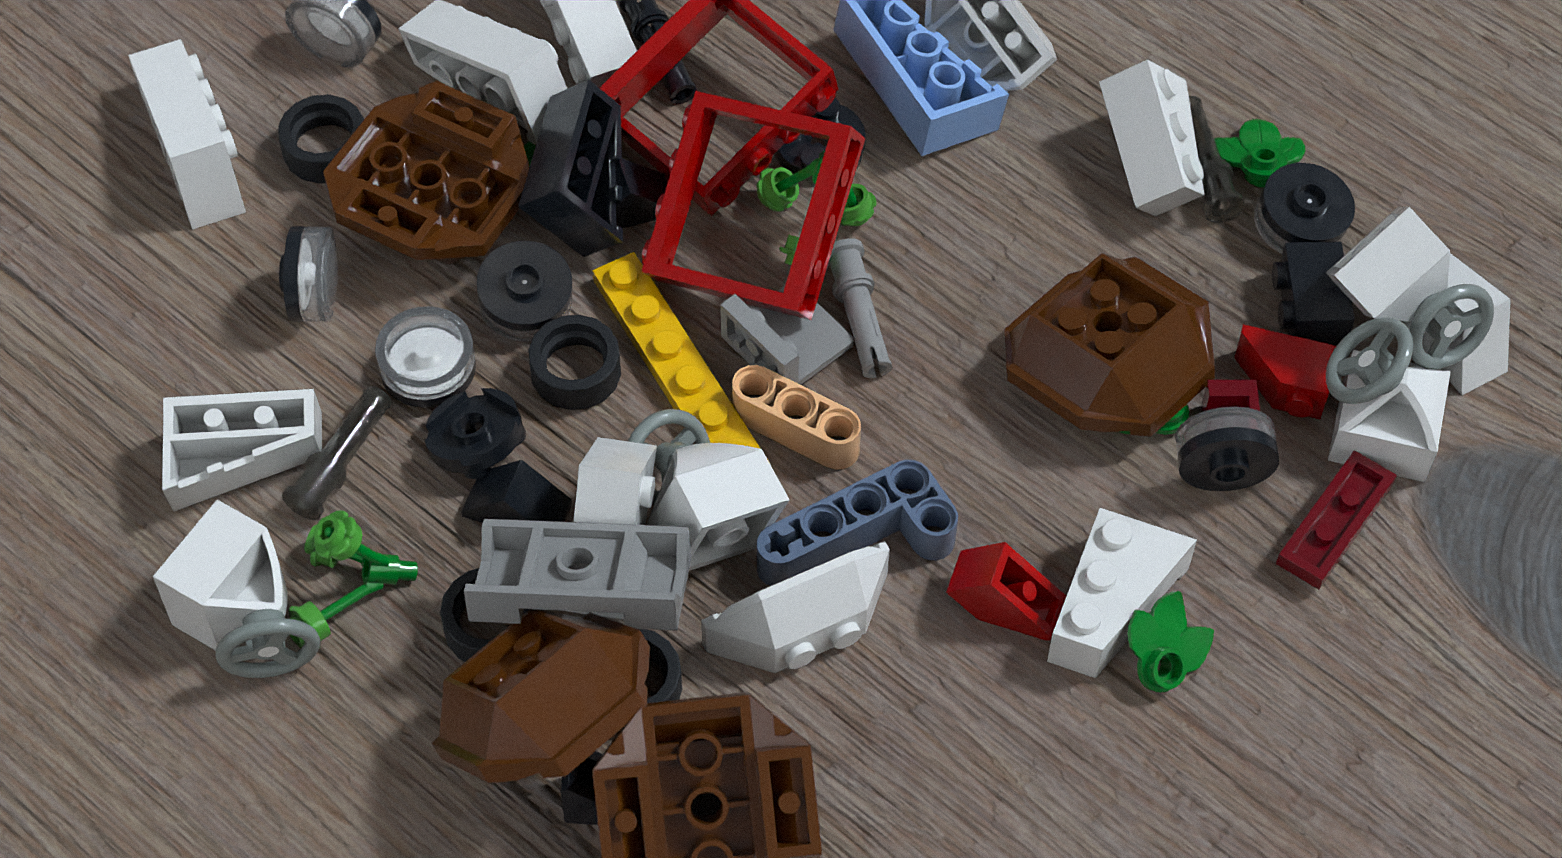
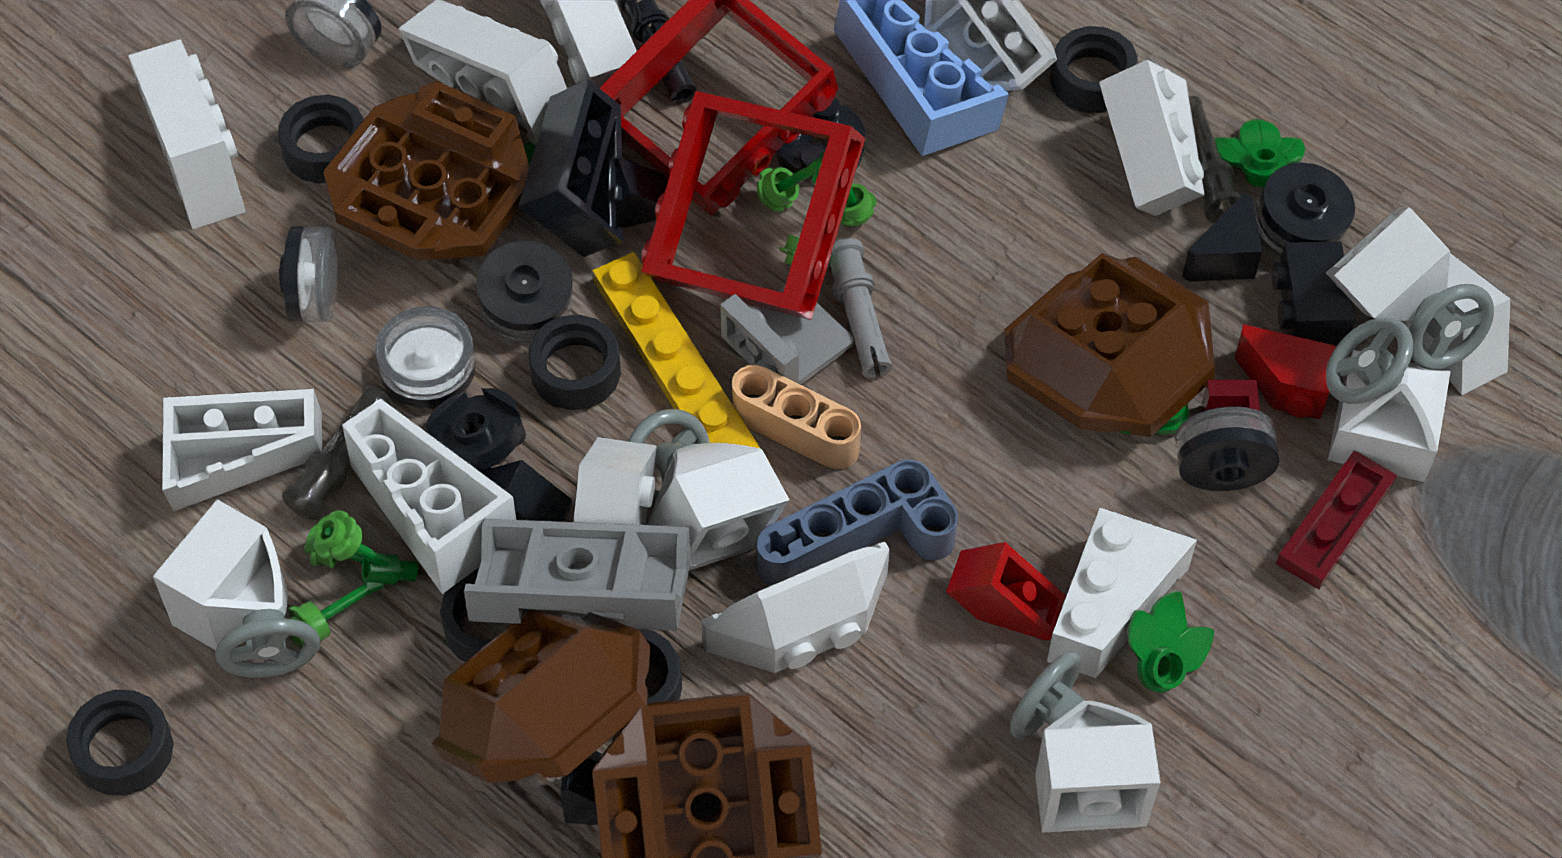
none -> black tyre [66,689,174,795]
none -> white wedge [342,399,516,594]
none -> white piece [1010,652,1160,833]
none -> black tyre [1051,26,1138,113]
none -> black slope [1182,193,1262,282]

